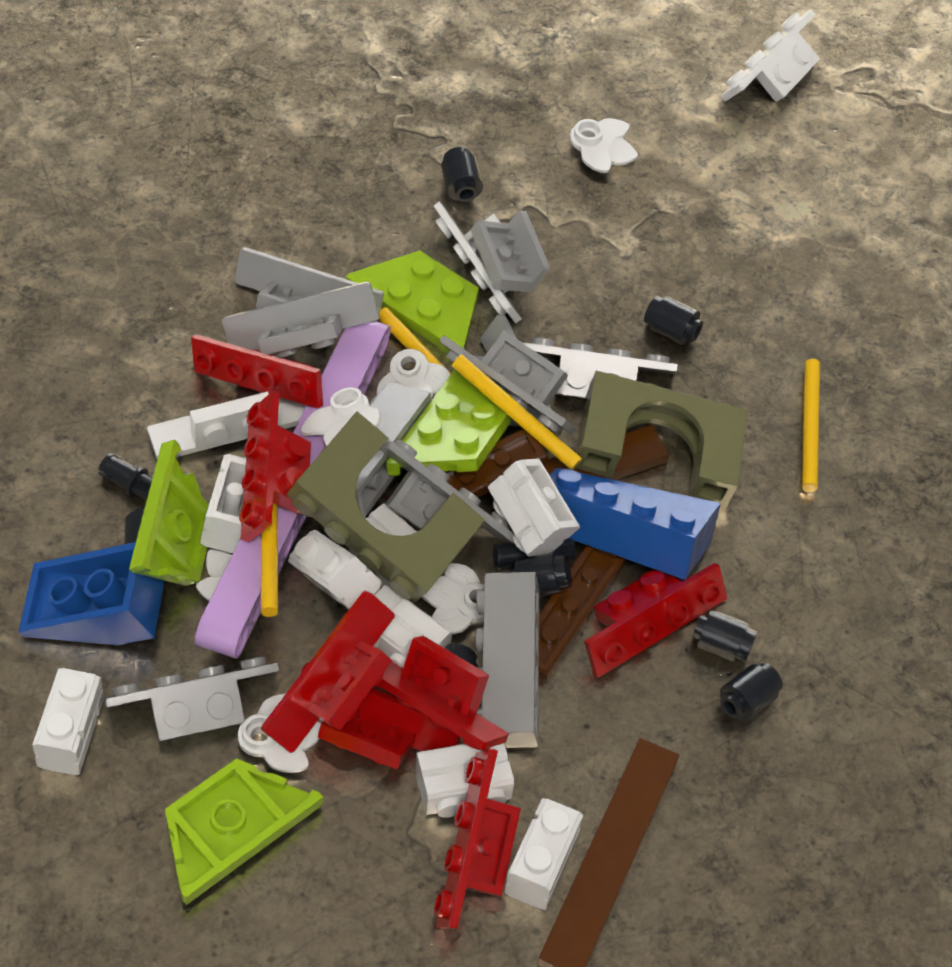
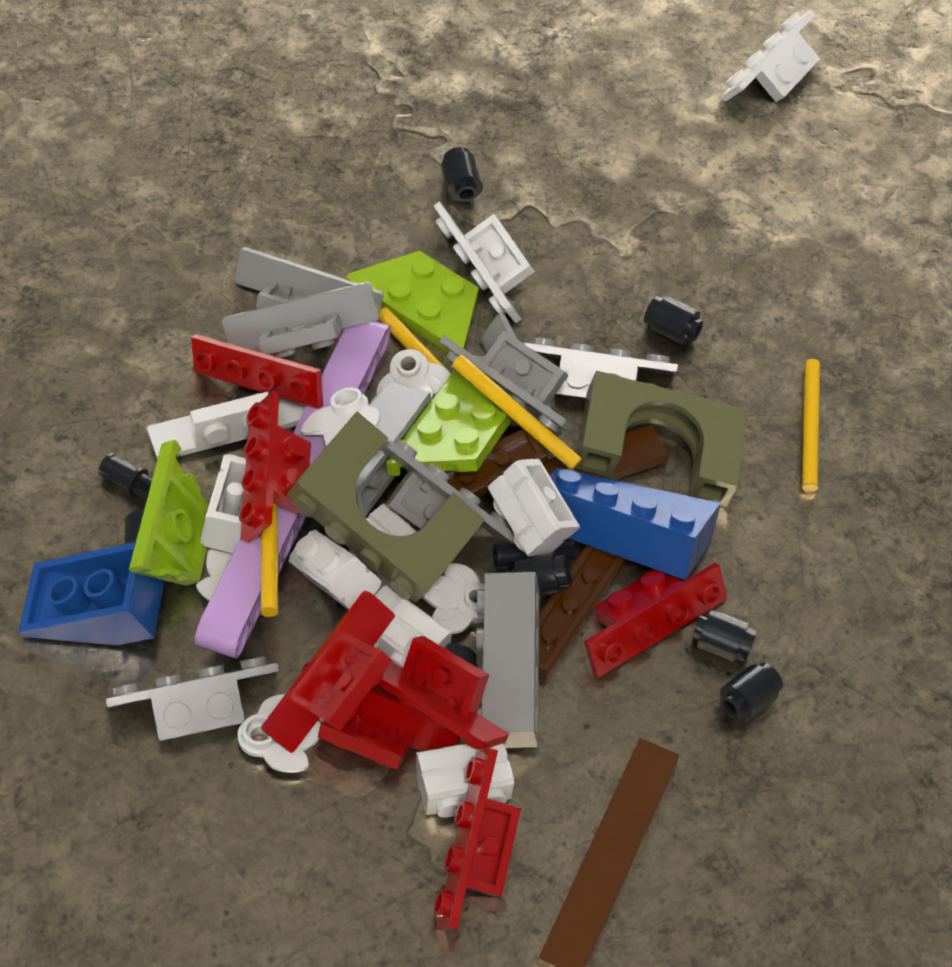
white brick [32,668,104,775] -> none
lime wing [165,758,323,905] -> none
light grey bracket [470,210,550,292] -> none
white brick [504,798,583,910] -> none
white plate [570,118,638,173] -> none

